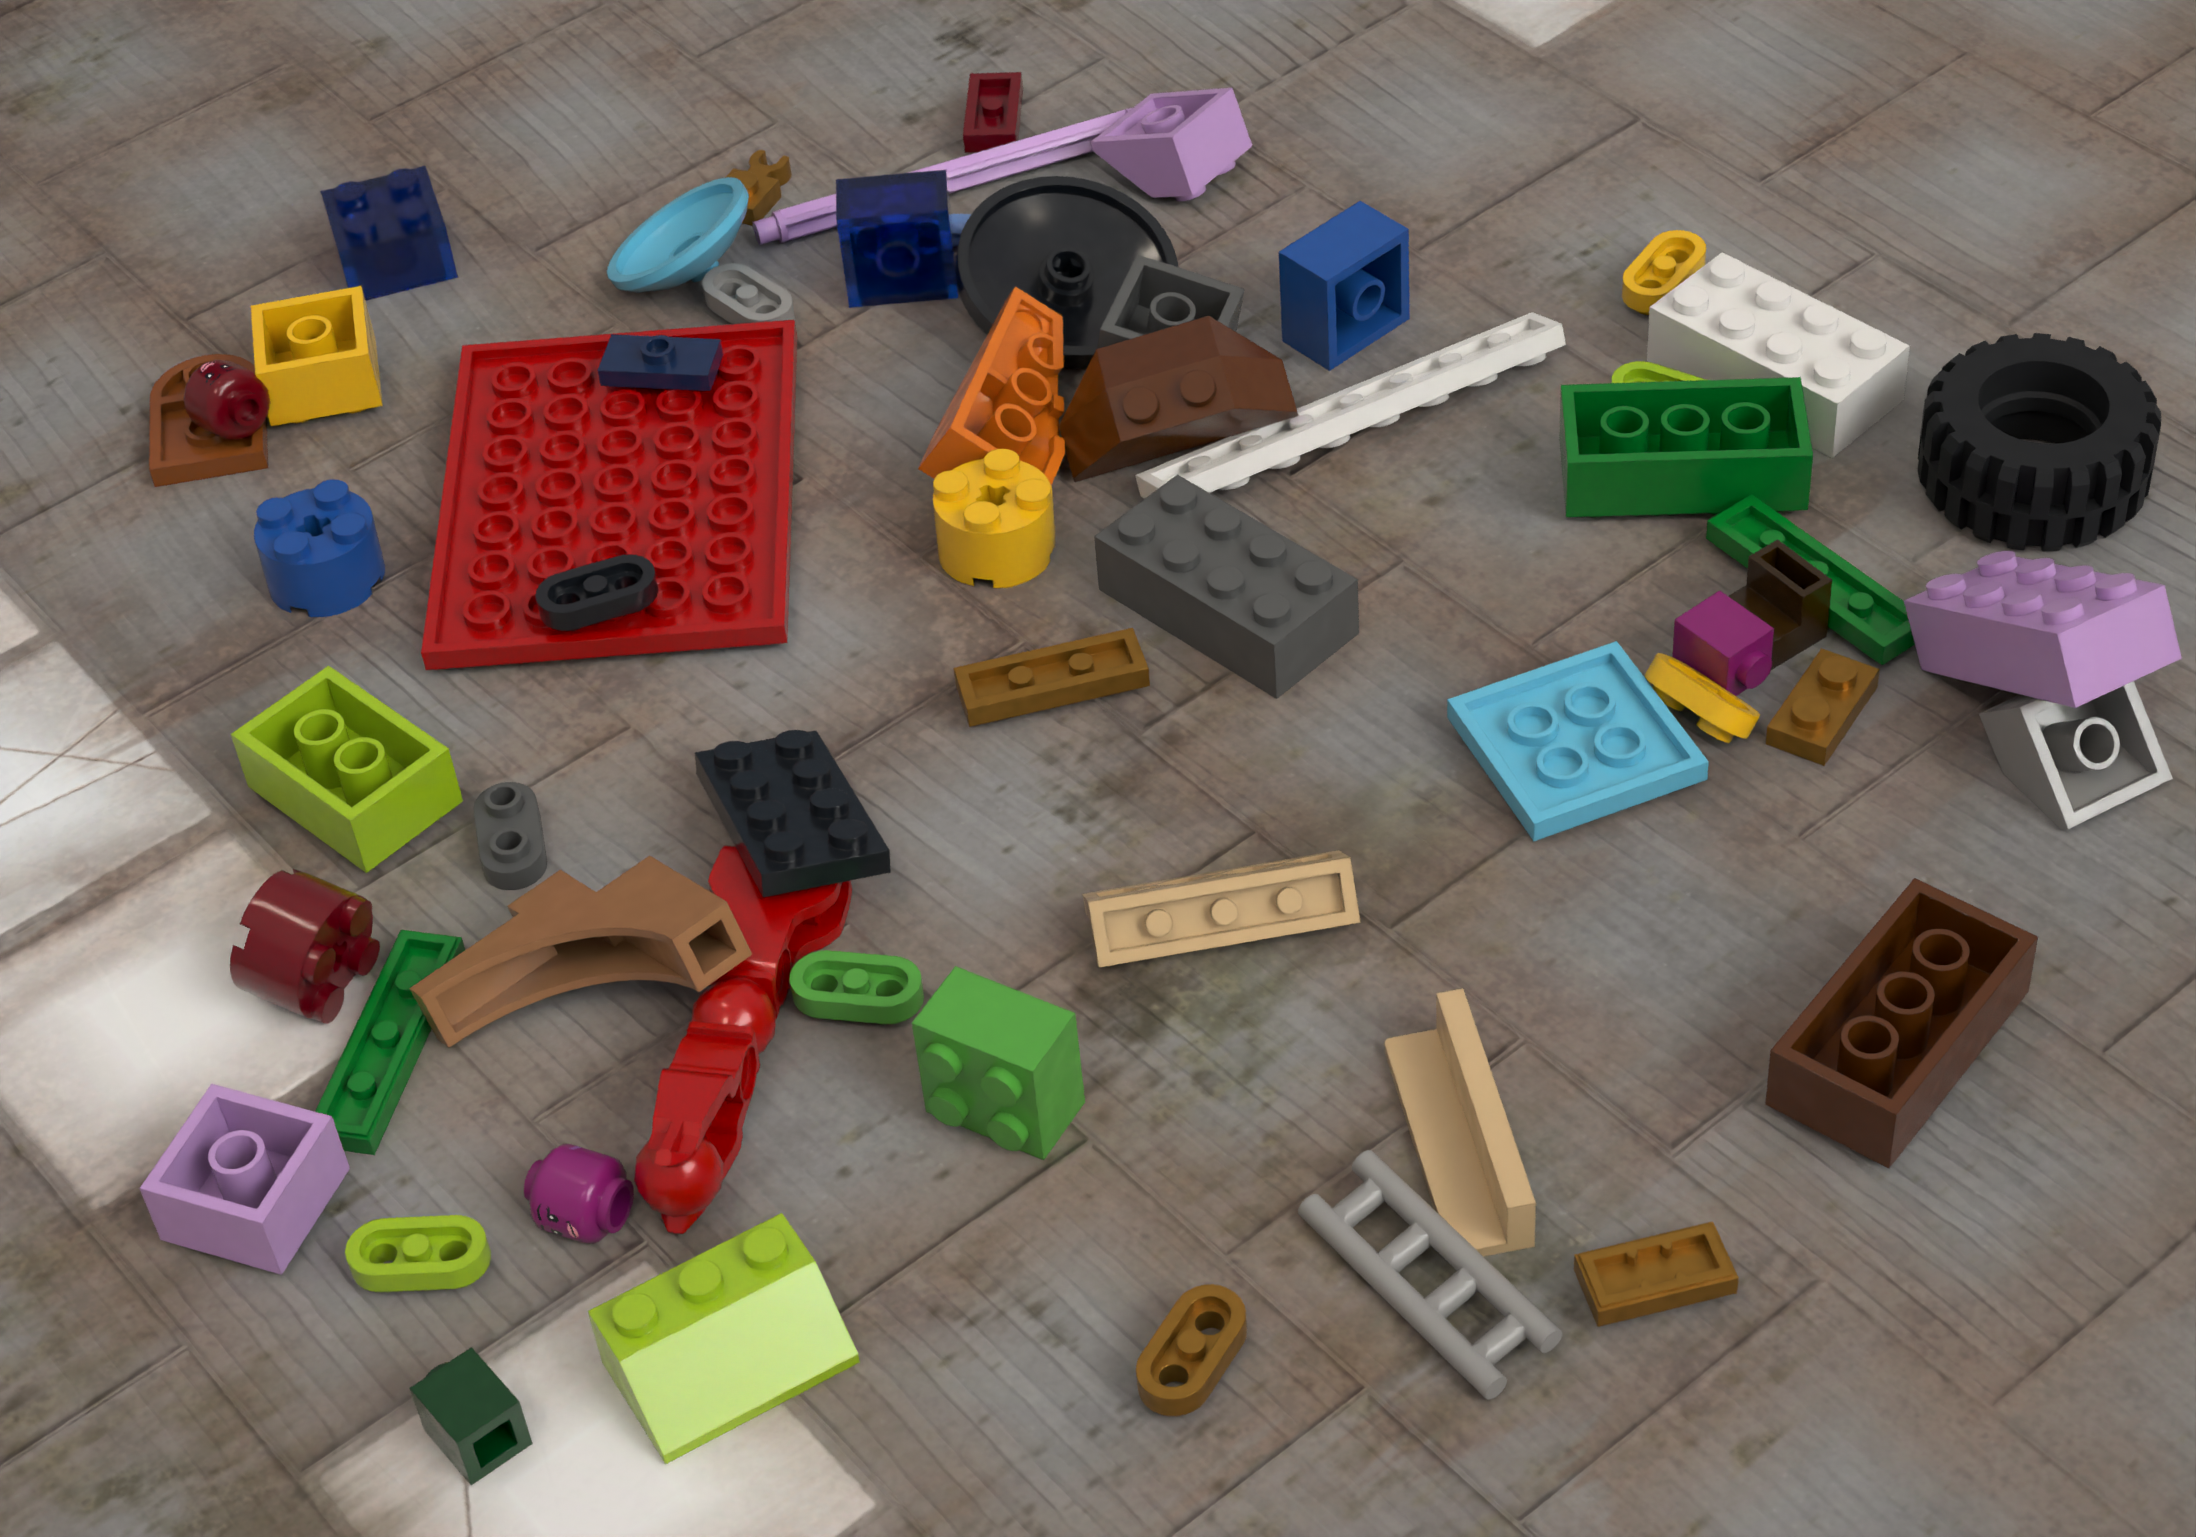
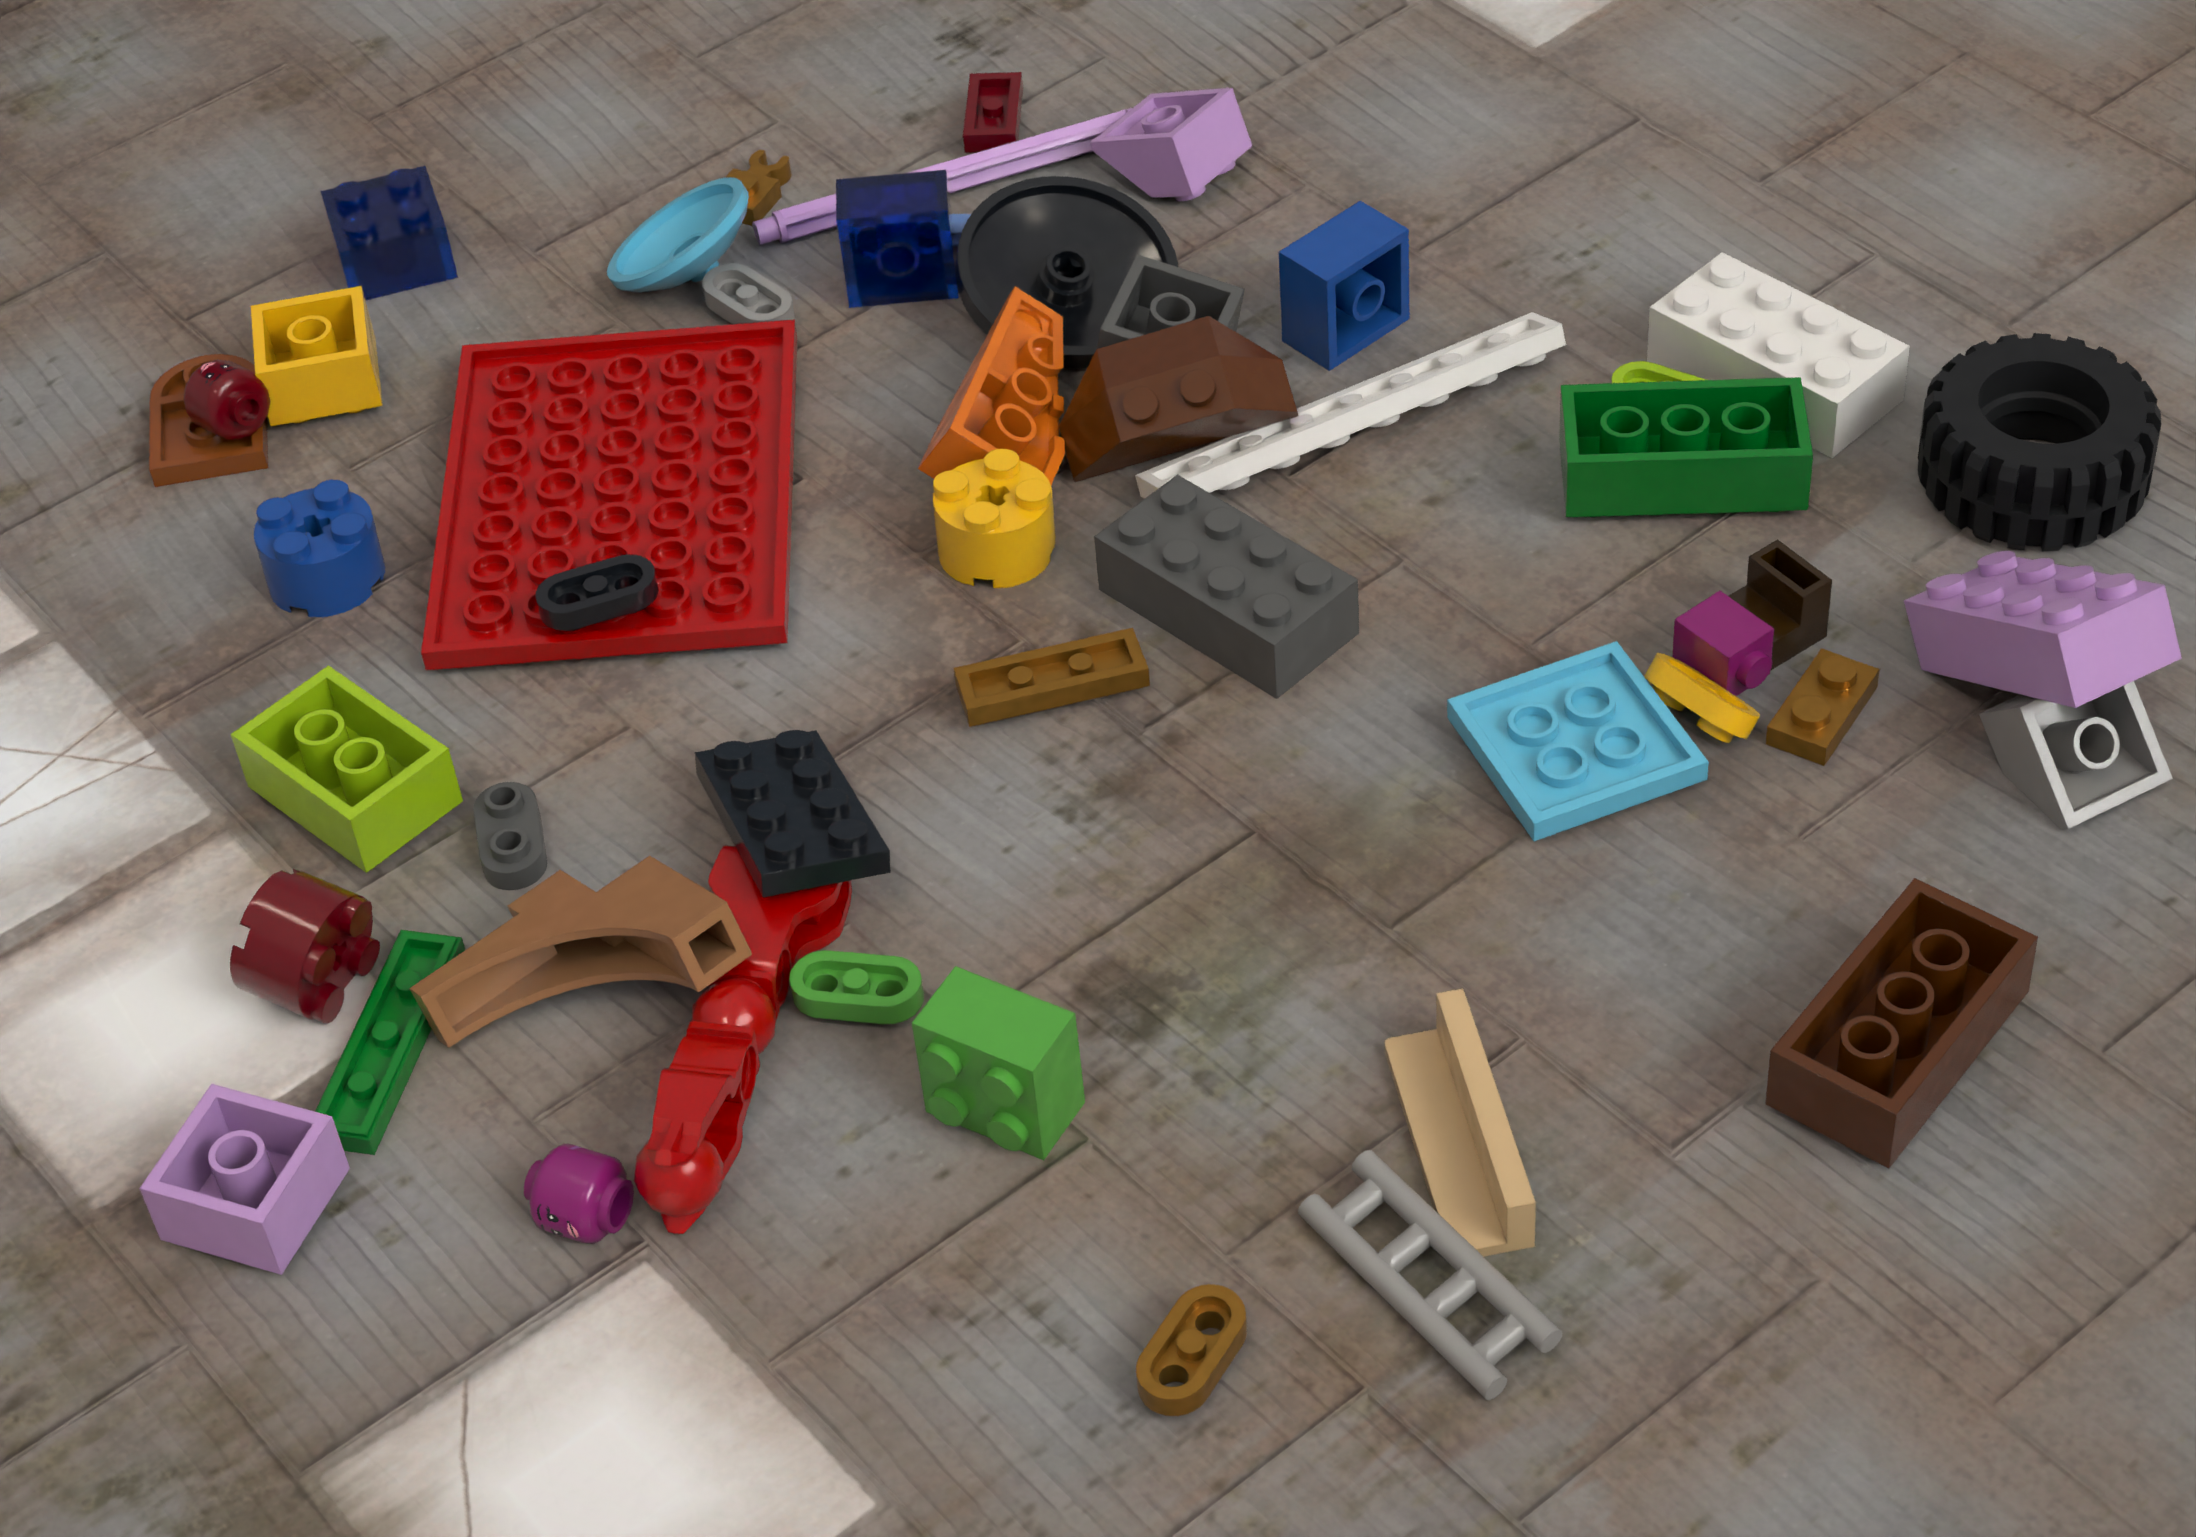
lime plate [345,1215,491,1292] -> none
dark green brick [410,1347,533,1485] -> none
lime slope [588,1213,860,1464] -> none
dark blue plate [598,334,723,391] -> none
tan fence [1082,850,1361,967] -> none
pearl gold plate [1574,1221,1739,1327] -> none
yellow plate [1622,230,1706,315] -> none
green plate [1706,494,1915,665] -> none

